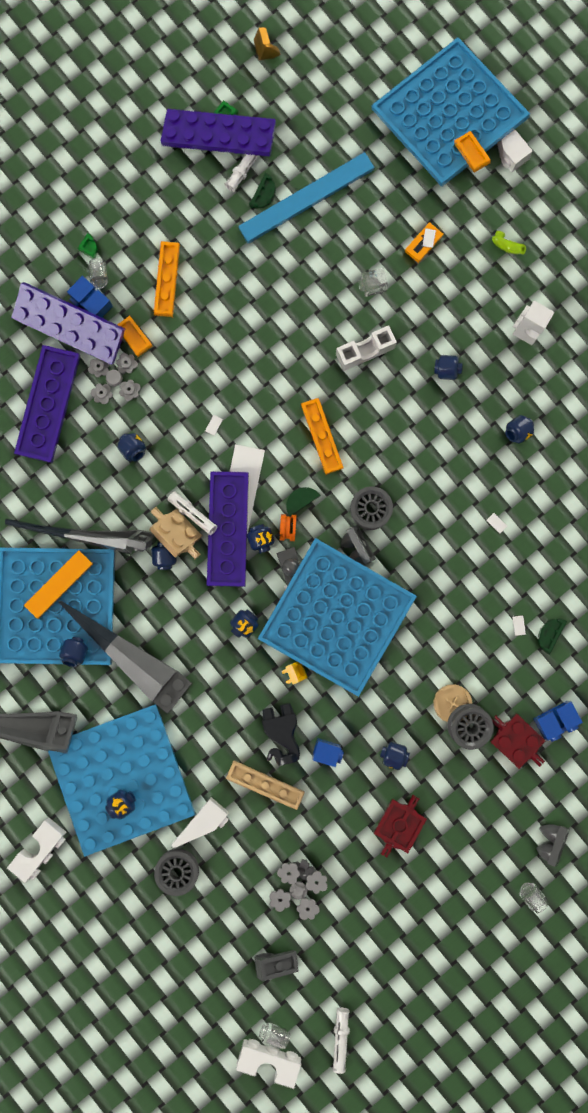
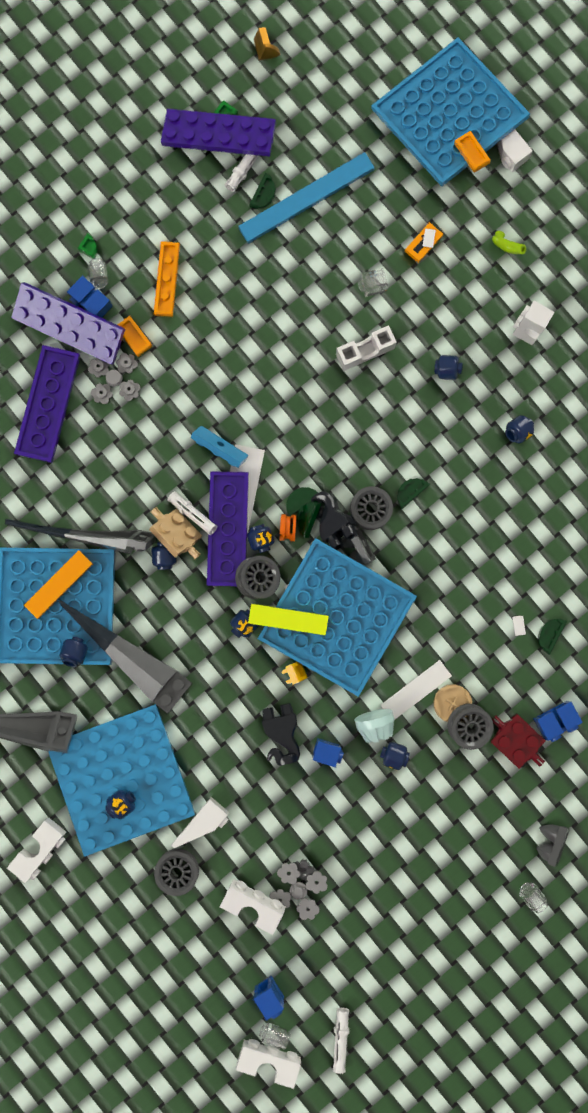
dark blue head [117,433,146,462] -> none
white sticker [205,415,223,436] -> none
tan tile [226,760,305,810] -> none
dark grey plate [254,950,299,981] -> none
dark grey tile [276,547,300,586] -> none
light orange tile [301,397,344,475] -> none
dark red plate [373,795,427,858] -> none
white sticker [487,513,507,533] -> none
none -> dark azure tile [191,426,248,468]
none -> white arch [220,879,286,935]
none -> dark grey wheel [235,556,280,599]
none -> neon yellow tile [248,603,329,635]
none -> blue piece [253,975,284,1020]
none -> dark green tile [297,501,321,538]
none -> black hips [311,491,358,550]
none -> light aqua piece [354,709,394,743]
none -> white sticker [381,660,452,720]
none -> dark green tile [397,478,430,510]

